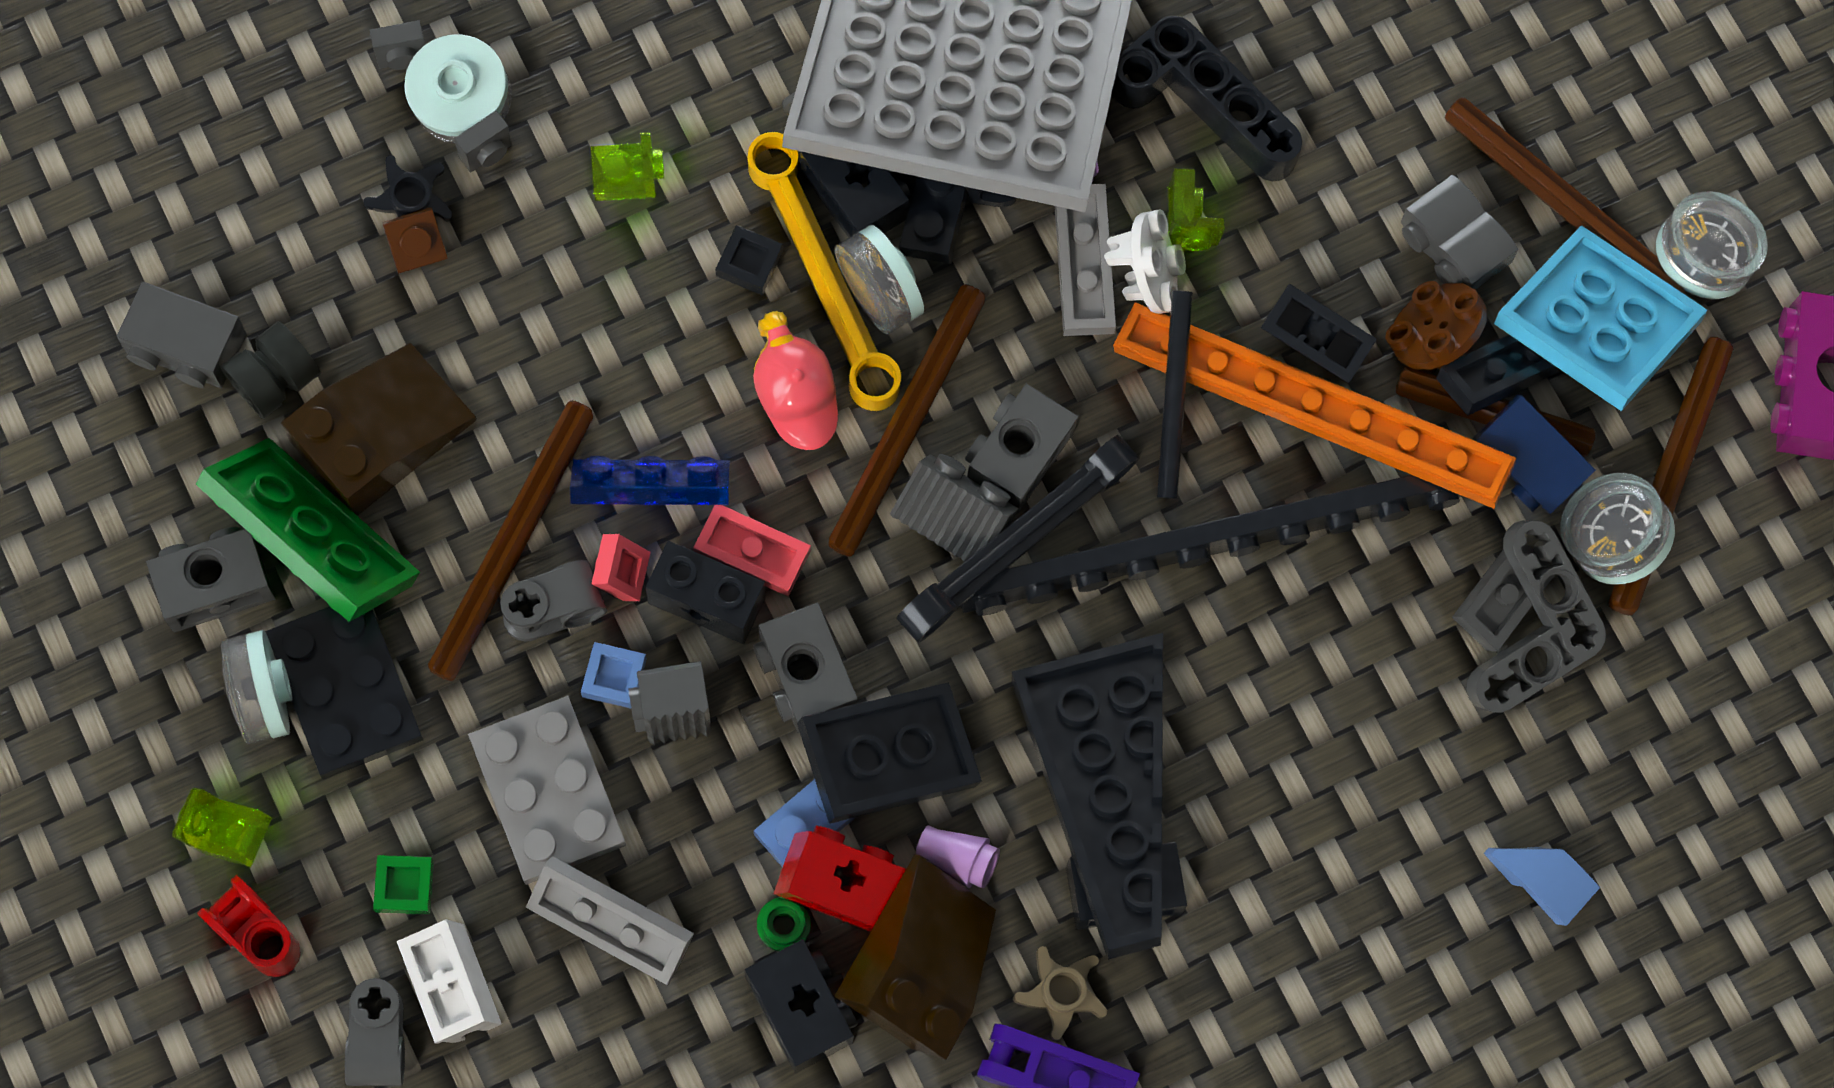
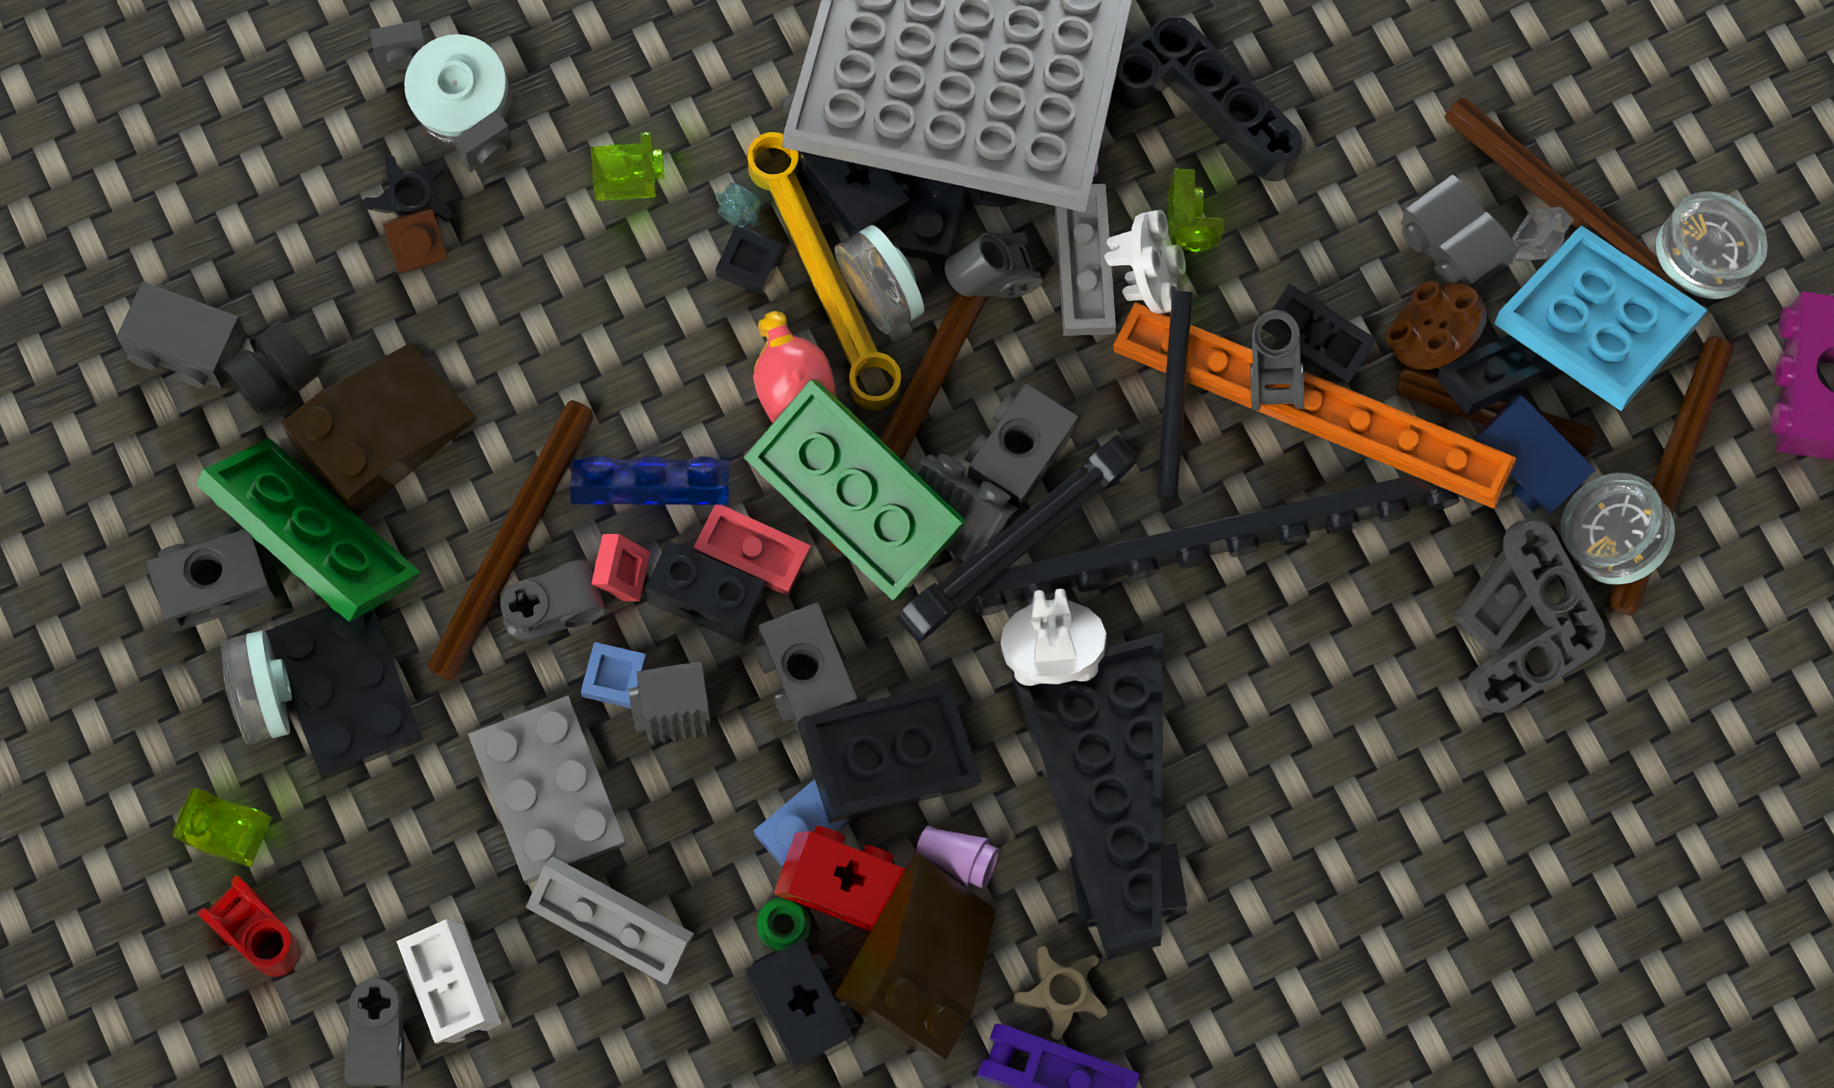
green plate [373,855,434,914] -> none
medium blue slope [1484,847,1600,926] -> none
none -> clear light blue plate [715,182,763,227]
none -> plate [744,380,968,601]
none -> dark grey piece [944,232,1043,299]
none -> white plate [1001,589,1107,686]
none -> dark grey piece [1250,309,1304,410]
none -> clear plate [1512,206,1574,261]

